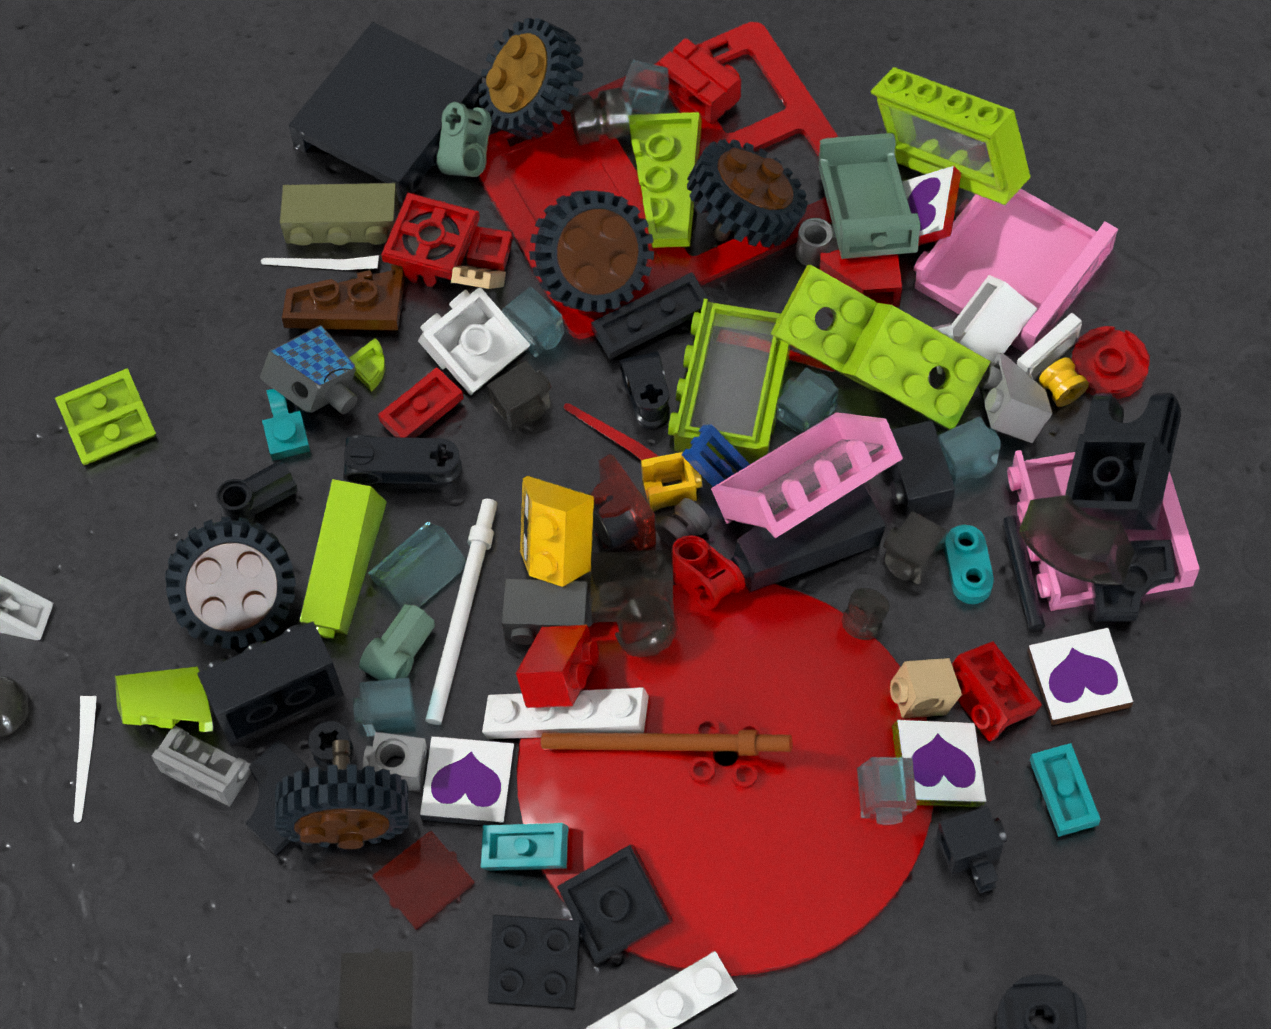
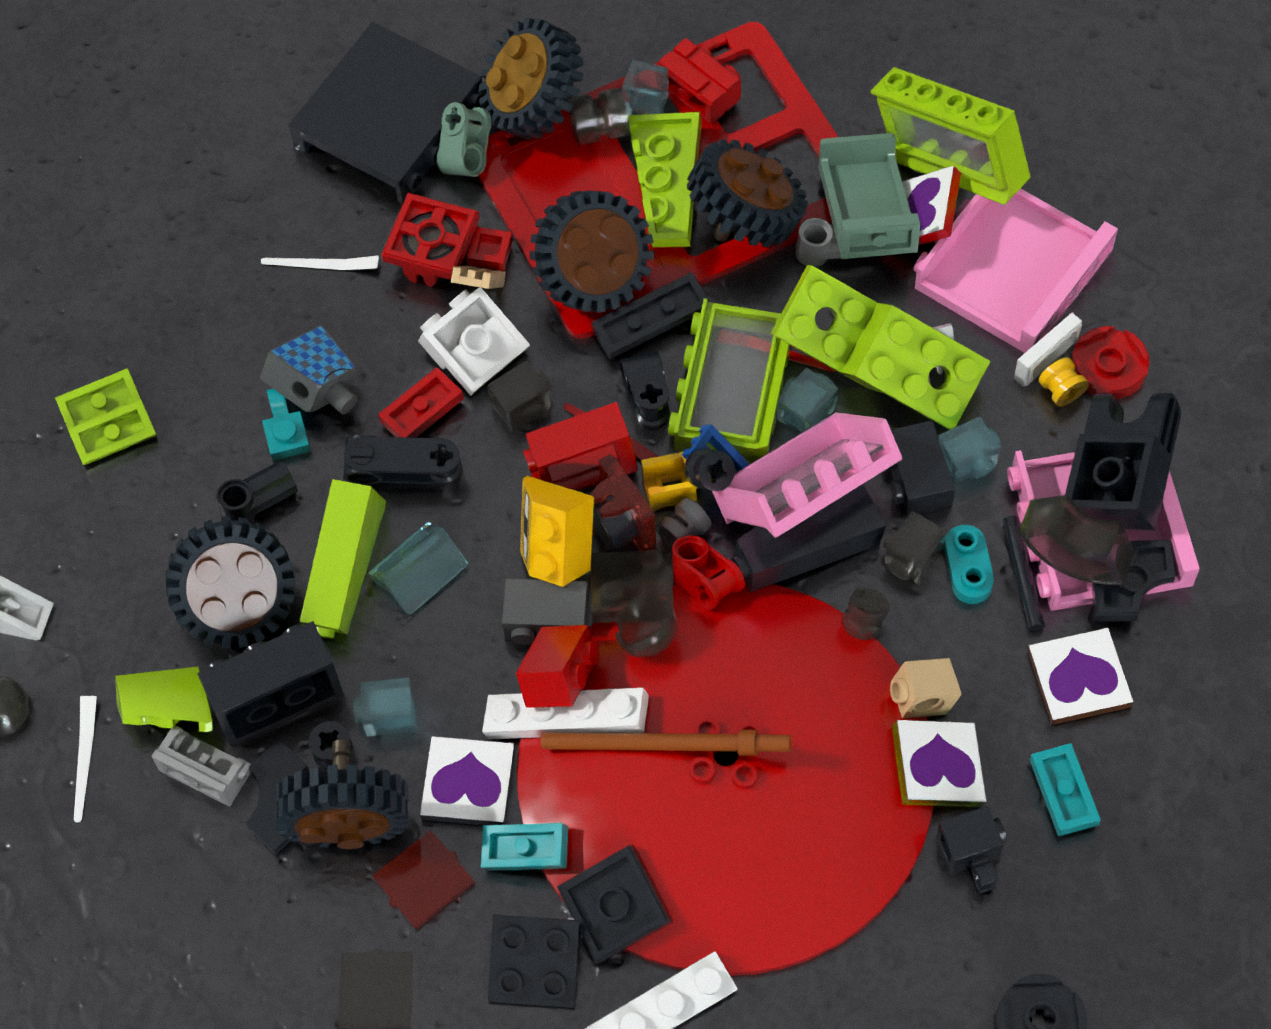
olive brick [280,183,400,246] -> none
reddish brown wing [282,265,405,330] -> none
lime tile [349,338,386,392] -> none
sand green piece [359,604,435,689] -> none
light grey brick [363,732,429,792] -> none
white bar [425,499,498,725] -> none
clear light blue brick [502,286,564,357] -> none
red slope [819,250,902,307] -> none
clear light blue brick [857,757,917,825] -> none
white brick [952,275,1038,365] -> none
red bracket [952,641,1042,741] -> none
light grey slope [979,353,1052,443] -> none
none -> red window [523,402,639,492]
none -> black wheel [684,448,735,491]

